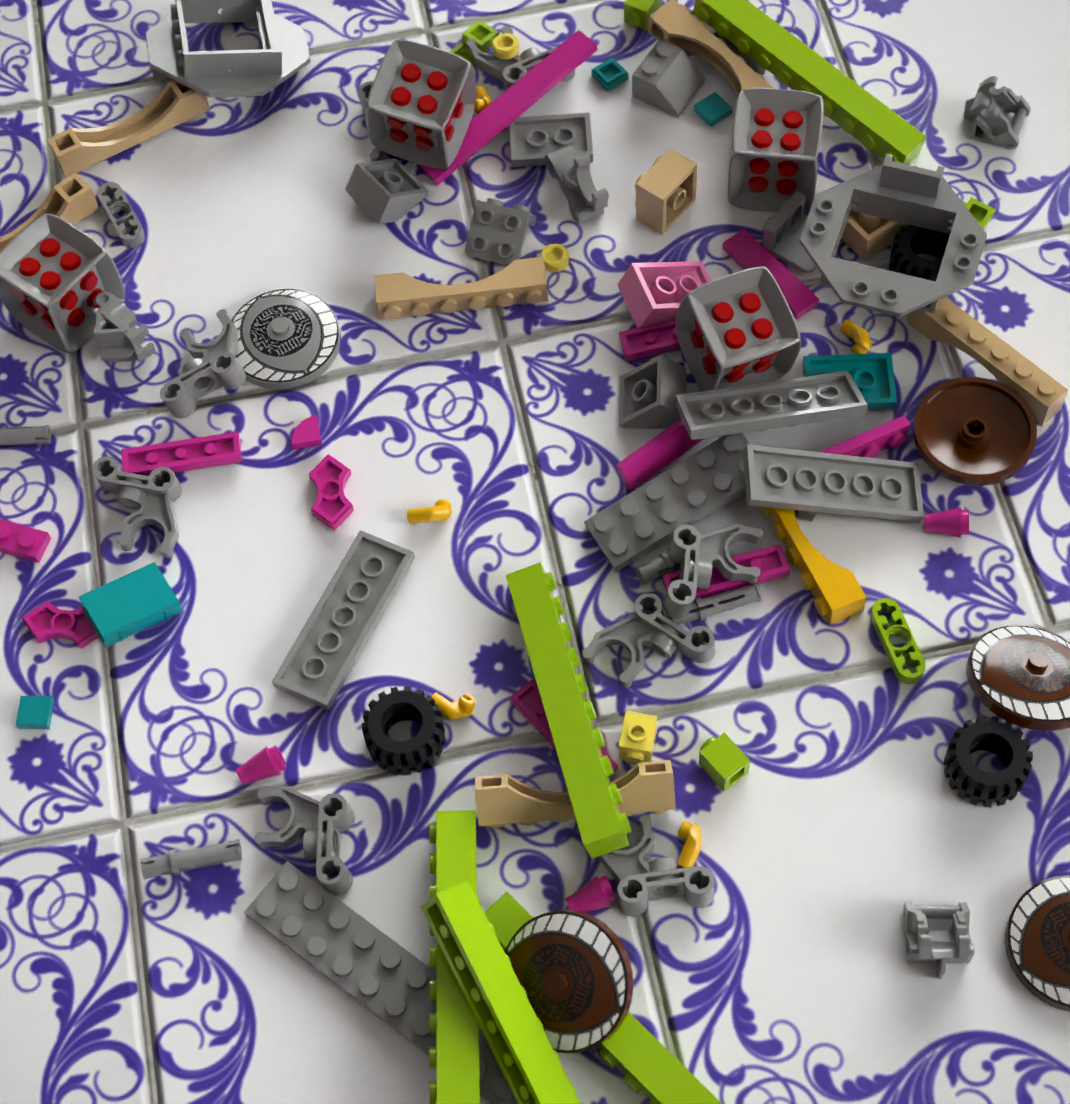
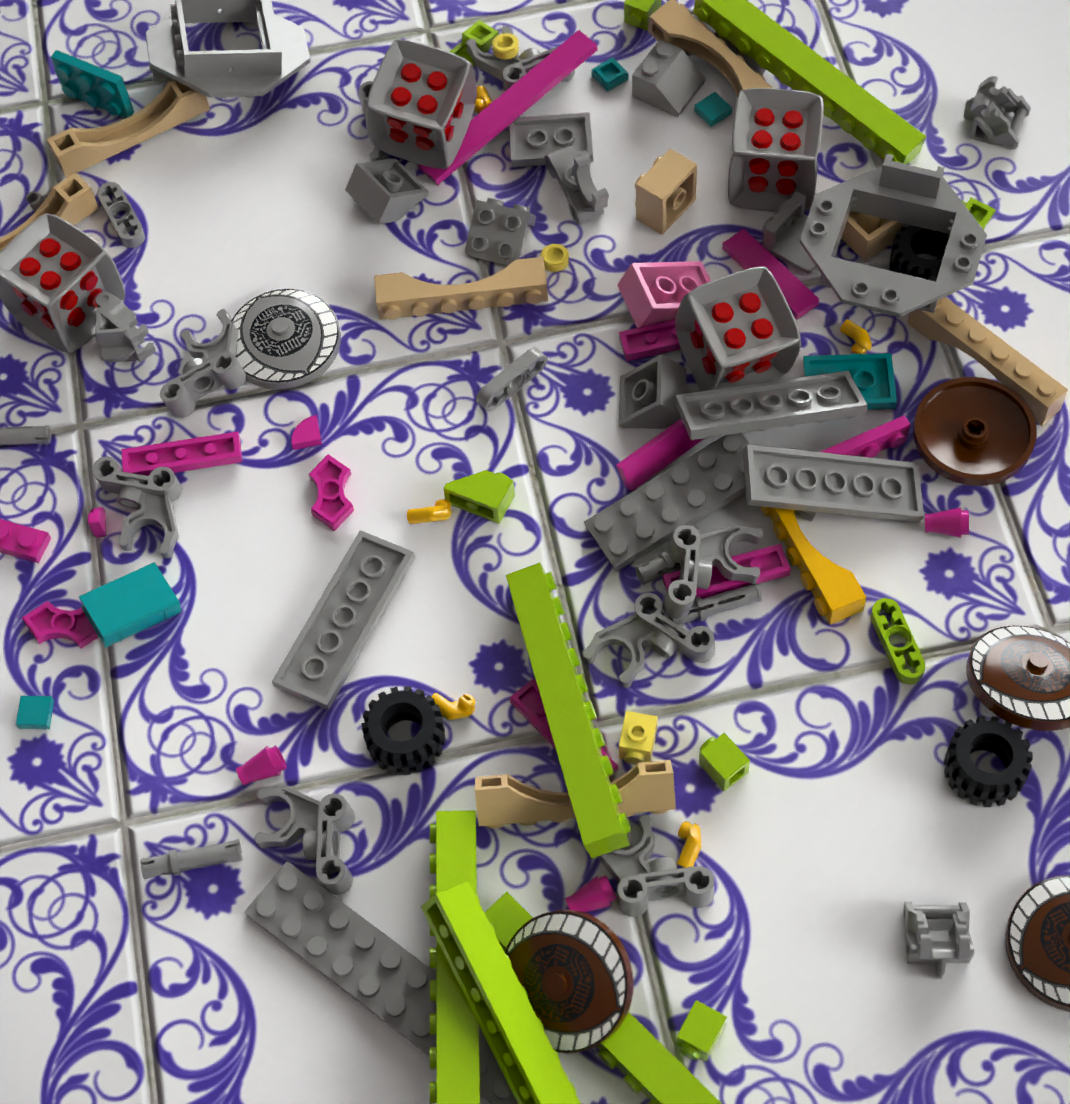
none -> light grey hand [26,191,49,211]
none -> teal plate [50,50,135,118]
none -> dark pink tile [88,507,106,538]
none -> lime slope [443,470,515,524]
none -> light grey beam [476,347,548,412]
none -> lime brick [676,1000,727,1062]

